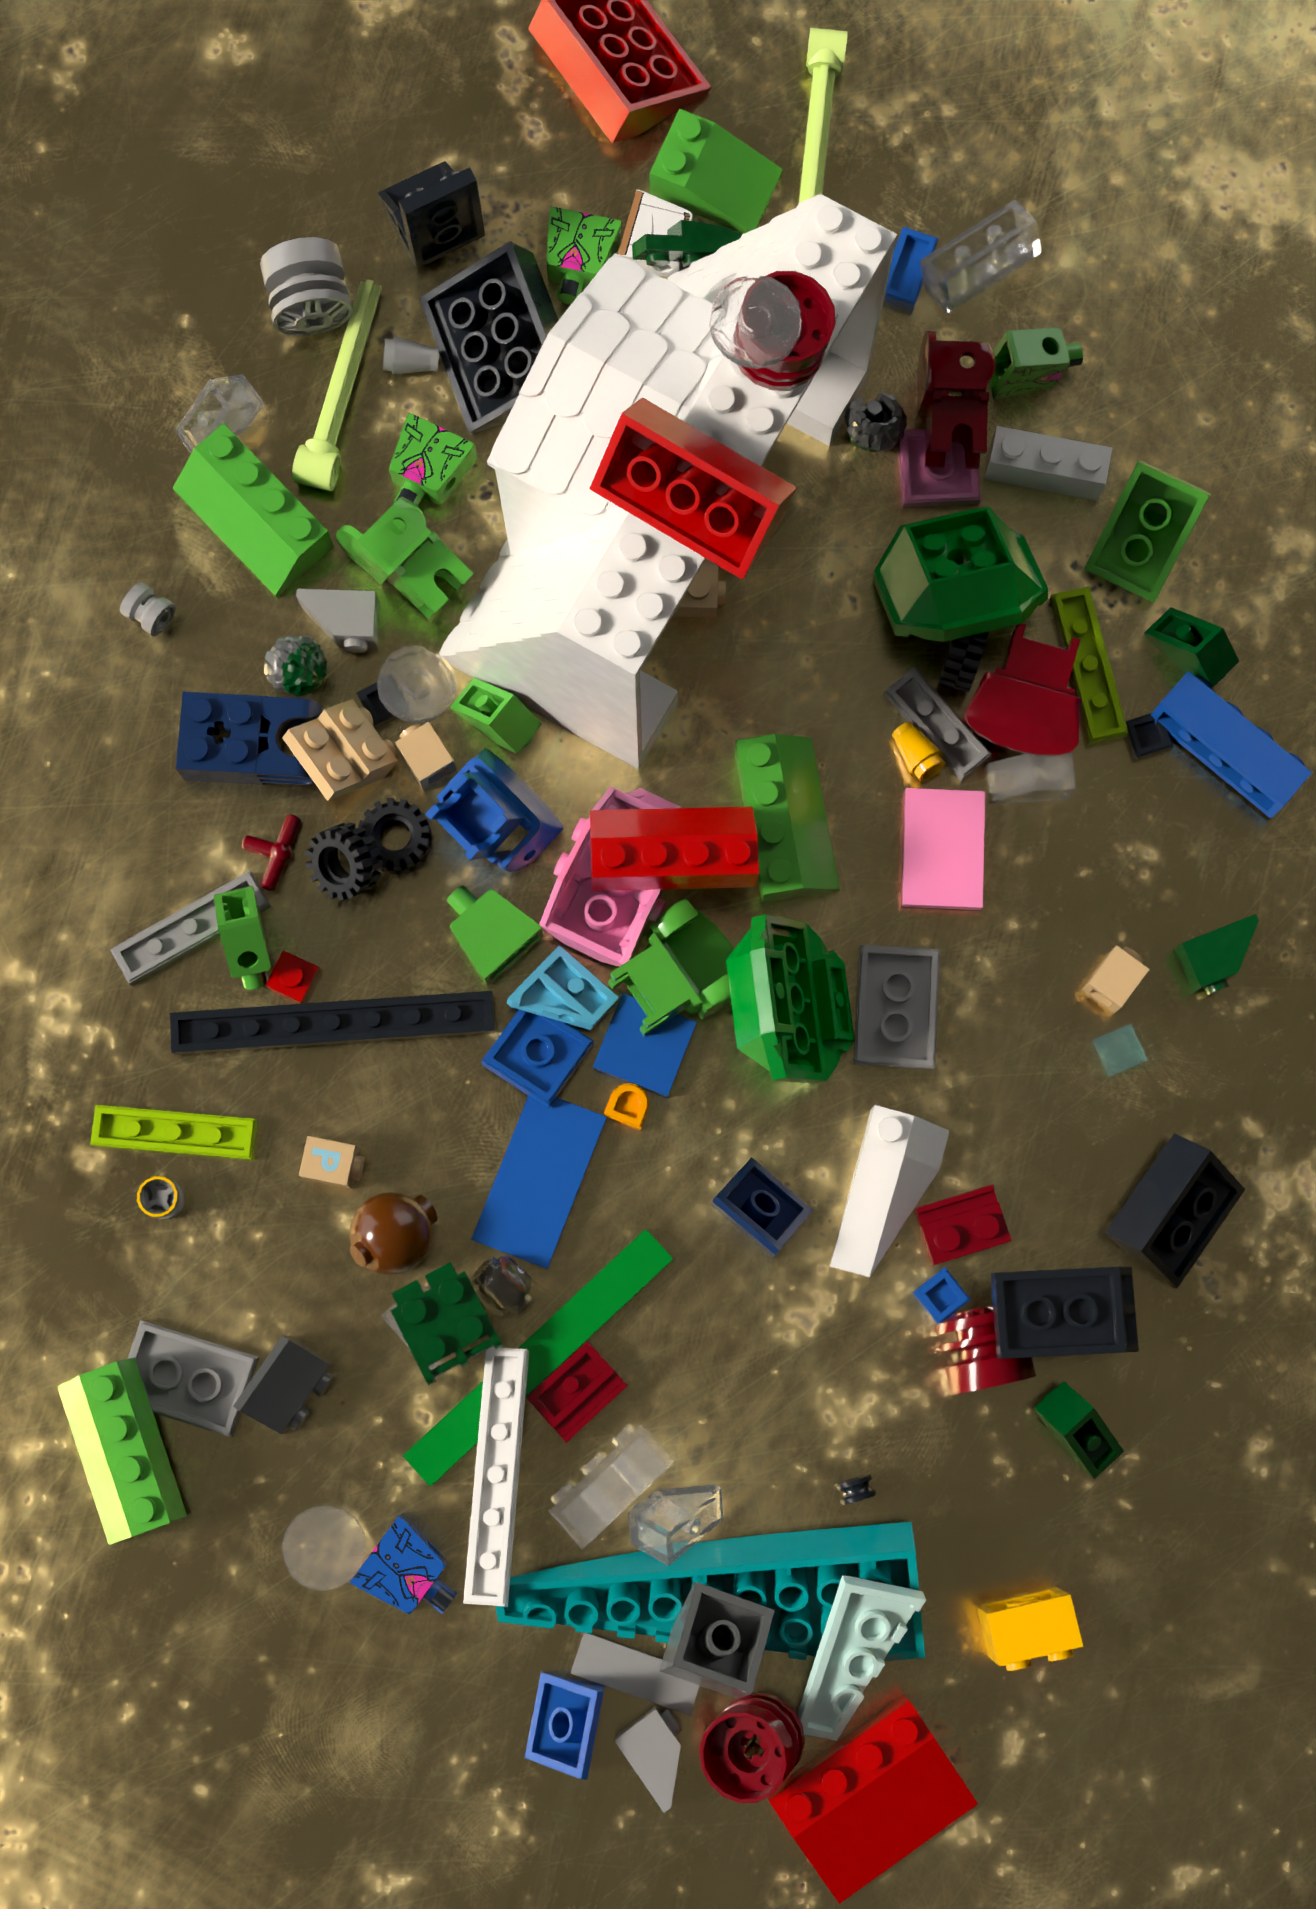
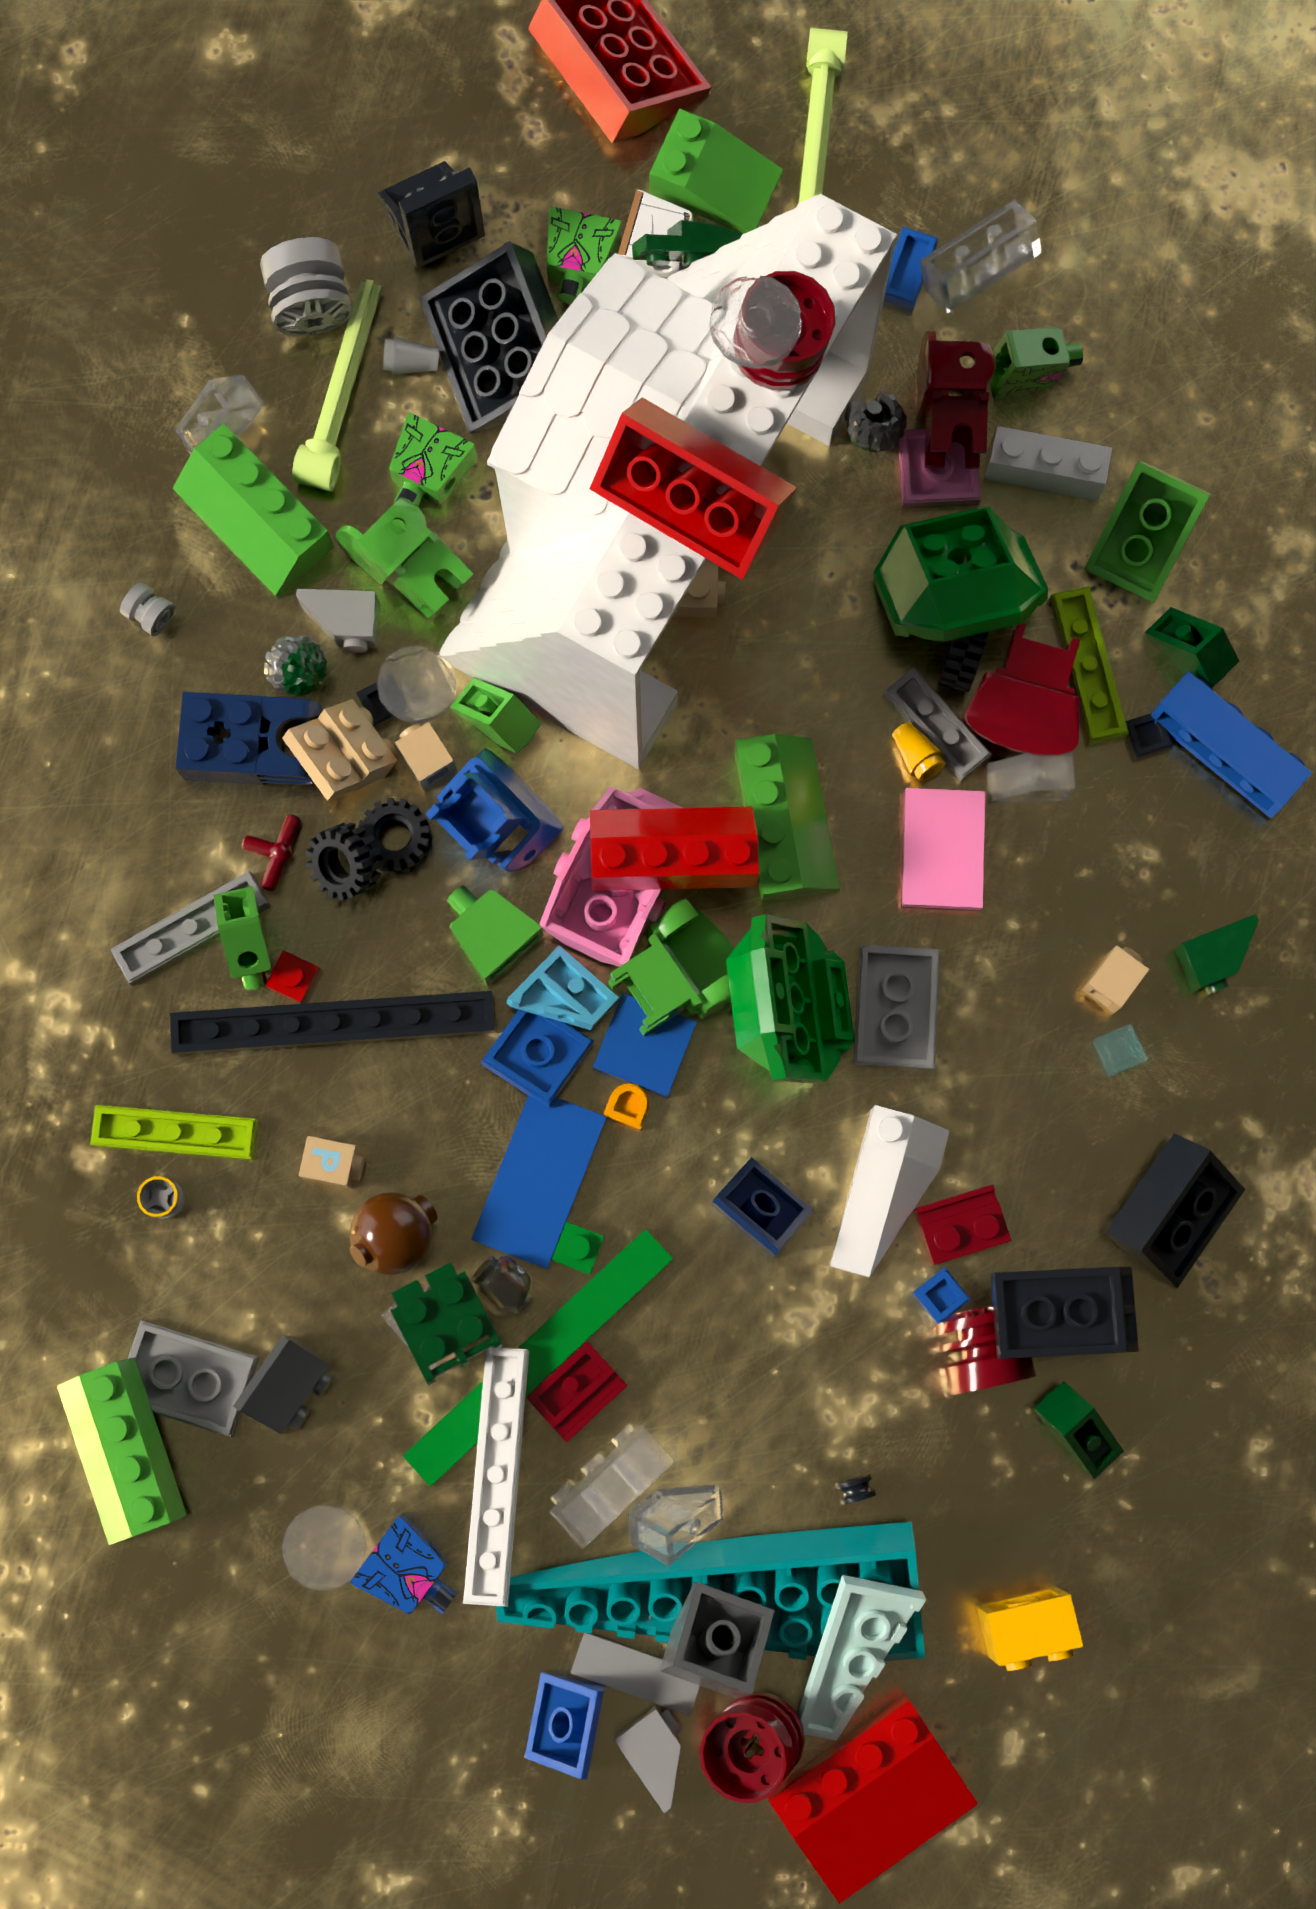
none -> green plate [552,1222,605,1275]

